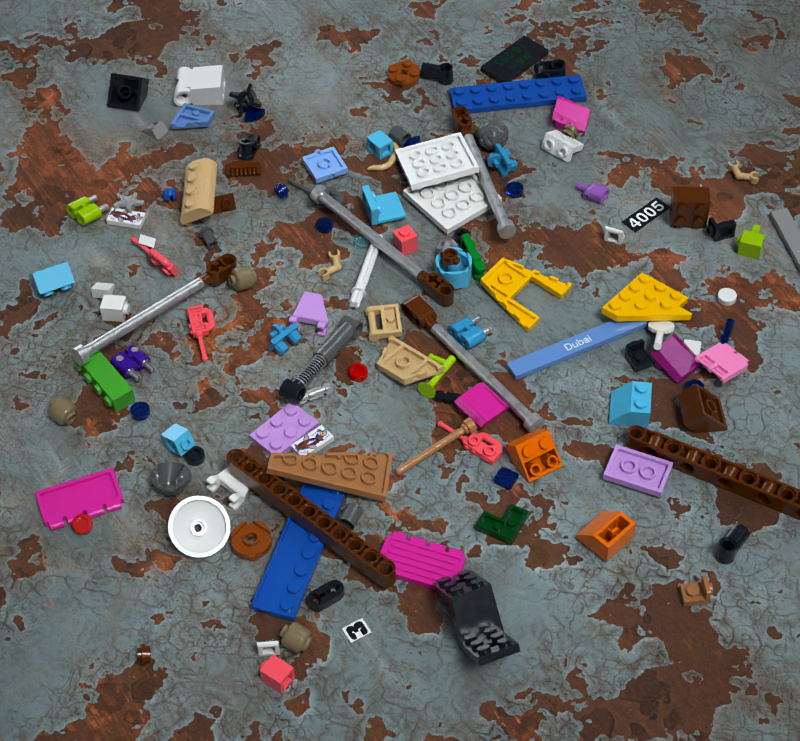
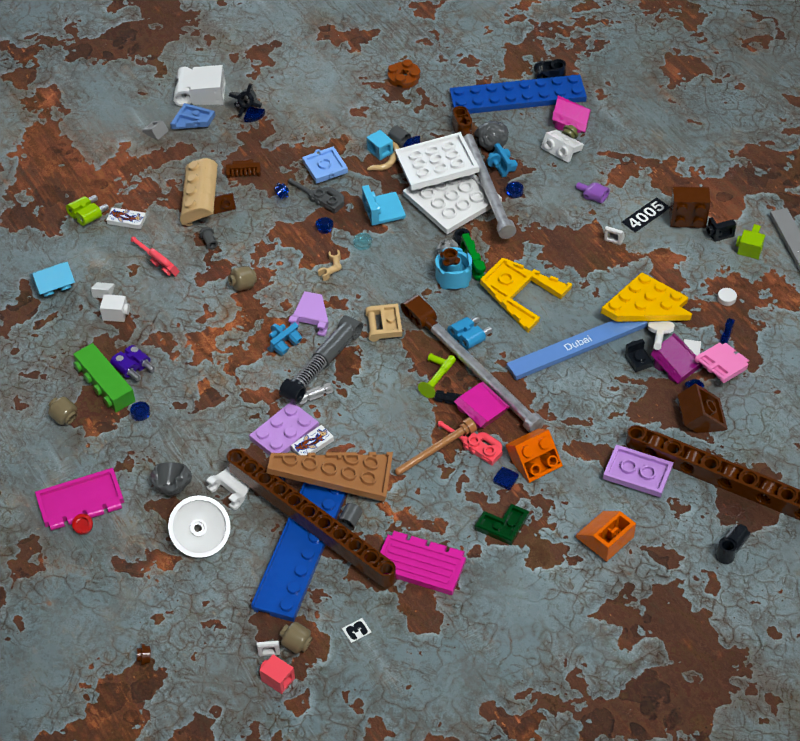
flat silver piece [71,254,237,366] -> none
black slope [107,73,149,111] -> none
light grey animal [113,192,144,212] -> none
white sticker [138,234,156,248] -> none
medium azure brick [161,424,196,456] -> none
blue hinge [162,188,177,202] -> none
black tile [185,446,205,466] -> none
coral piece [187,305,215,361] -> none
dark orange plate [231,521,272,562] -> none
black piece [238,133,260,160] -> none
black beam [307,580,344,612] -> none
flat silver piece [310,184,454,307] -> none
white axle [349,234,383,309] -> none
red tile [349,363,368,382] -> none
tan wing [377,335,444,385] -> none
coral brick [393,225,418,256] -> none
black piece [420,62,453,85] -> none
black bracket [433,570,520,666] -> none
black tile [481,35,549,83] -> none
medium azure slope [609,381,652,428] -> none
medium nougat bracket [679,575,713,607] -> none
tan arm [727,160,759,184] -> none

